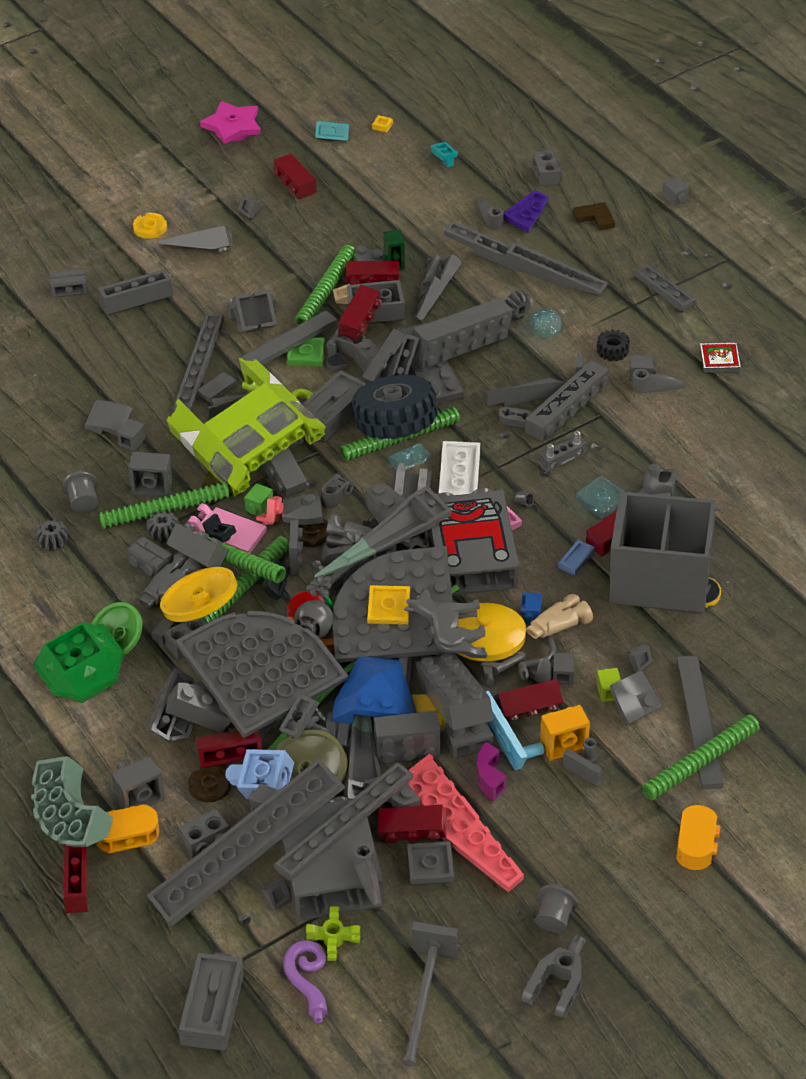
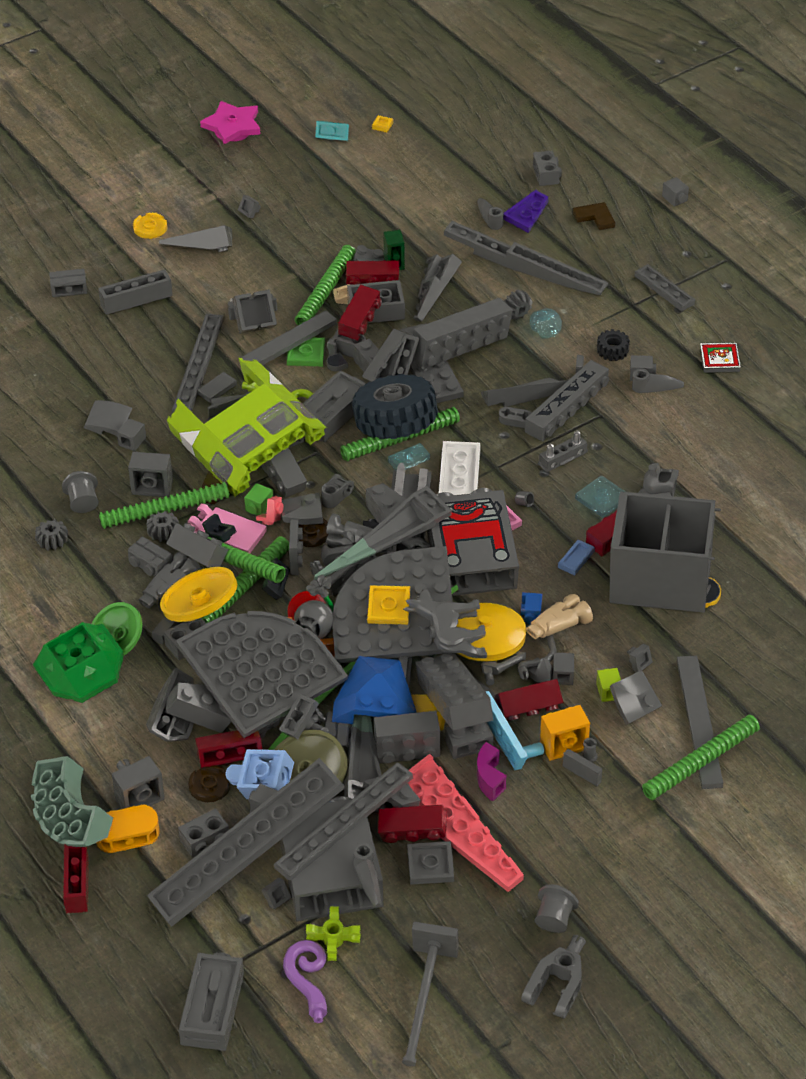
dark red brick [273,153,317,199] -> none
teal plate [430,142,458,168] -> none
light orange brick [676,805,720,870] -> none

